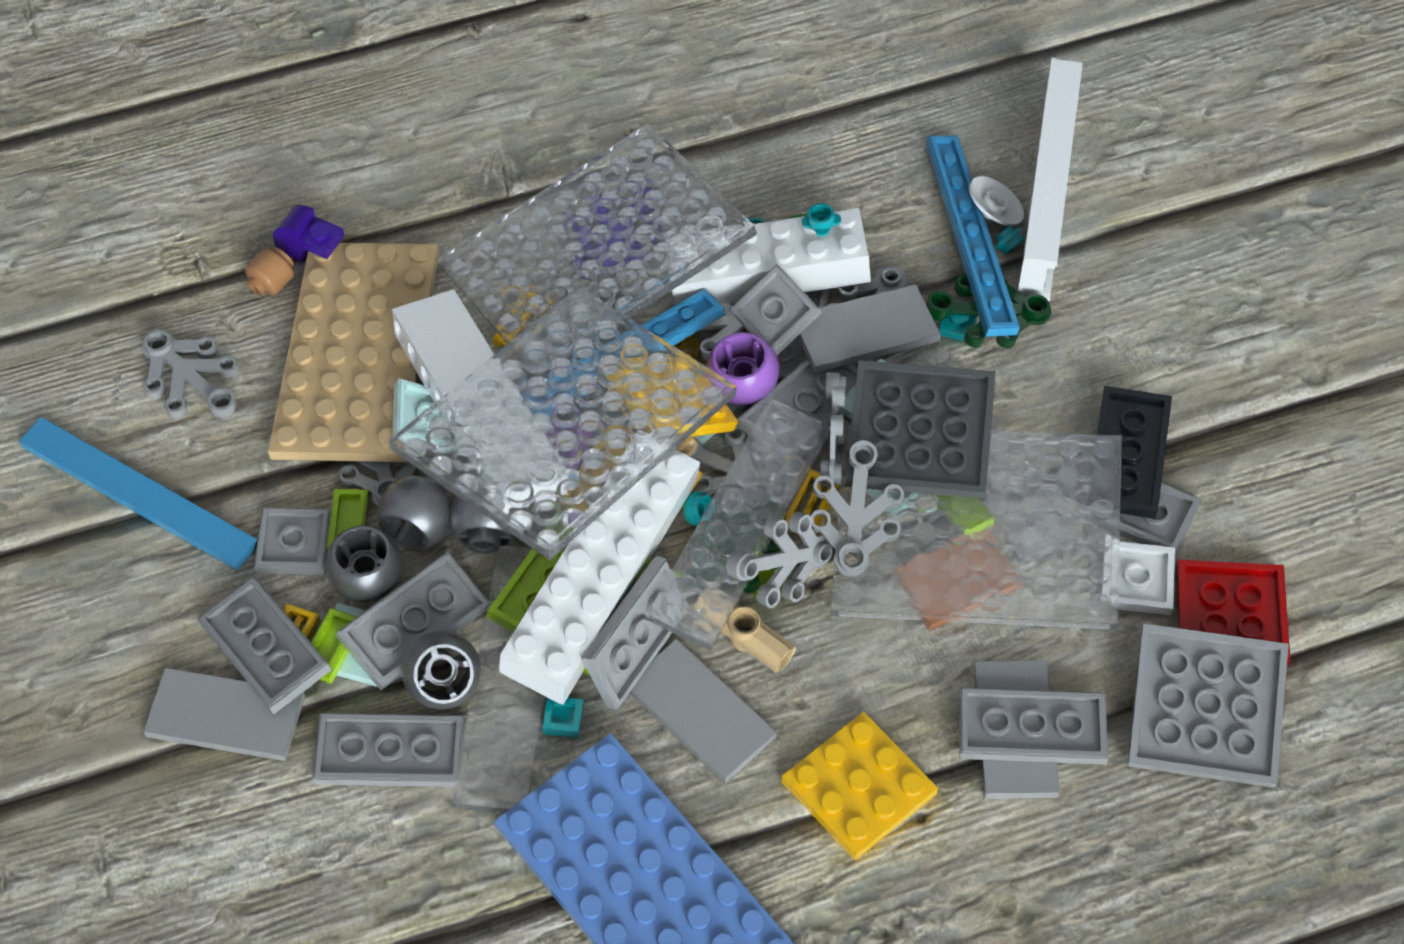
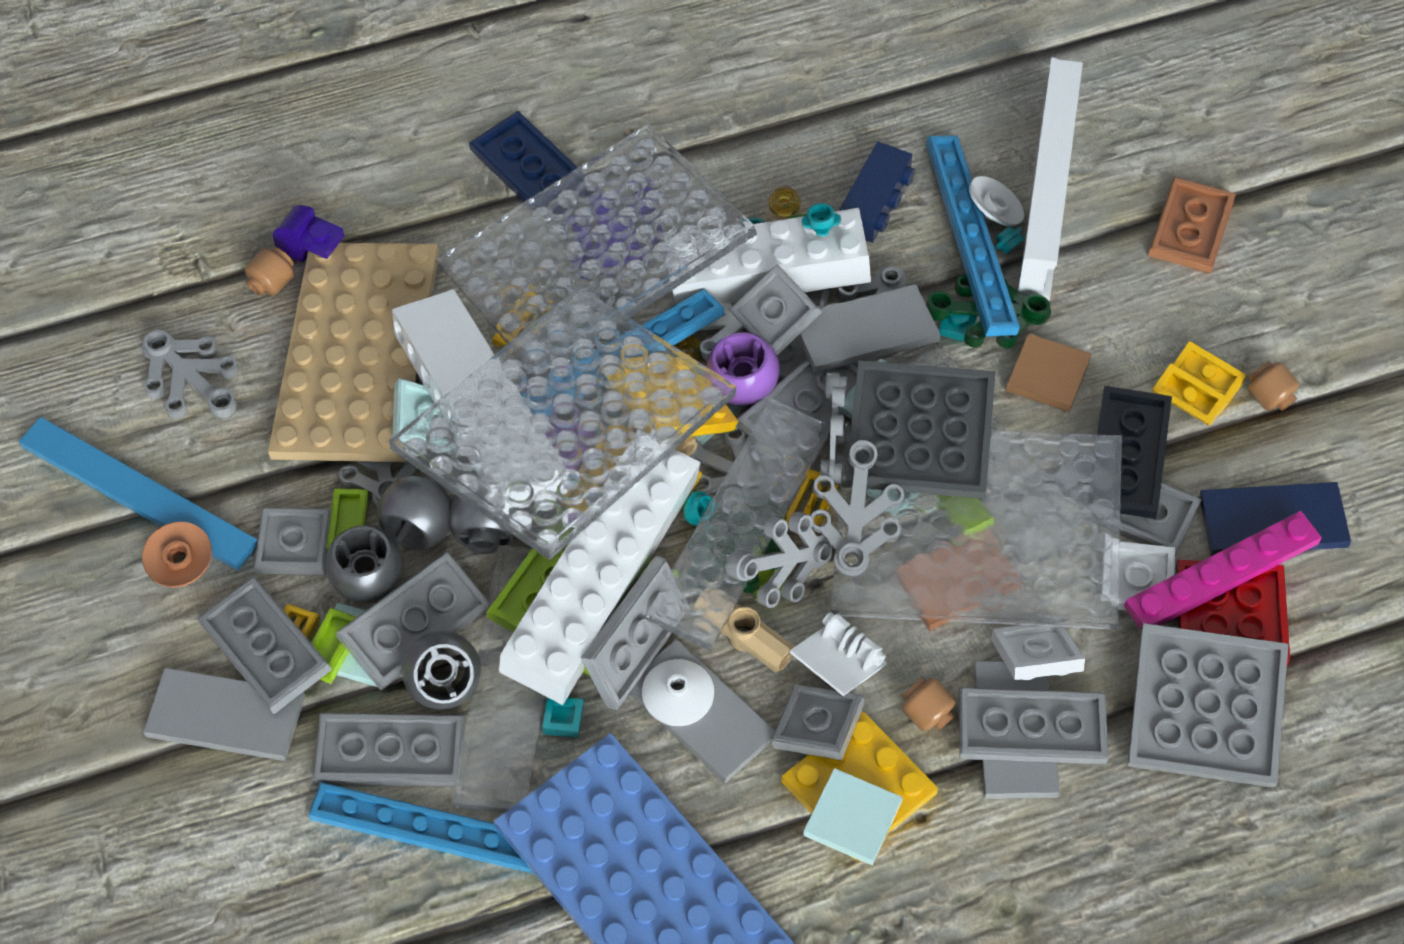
none -> nougat dish [142,522,212,588]
none -> dark azure tile [308,782,534,874]
none -> dark blue tile [469,111,598,226]
none -> white dish [642,659,714,726]
none -> clear yellow plate [769,186,801,217]
none -> light grey tile [771,684,865,760]
none -> white hinge [789,612,887,696]
none -> light aqua tile [804,768,903,866]
none -> dark blue brick [839,141,915,243]
none -> medium nougat head [901,677,956,731]
none -> white plate [992,621,1085,680]
none -> medium nougat tile [1006,333,1092,412]
none -> dark pink plate [1124,511,1322,630]
none -> nougat tile [1148,177,1236,273]
none -> yellow slope [1152,341,1247,426]
none -> dark blue tile [1199,482,1351,556]
none -> medium nougat head [1248,360,1299,411]

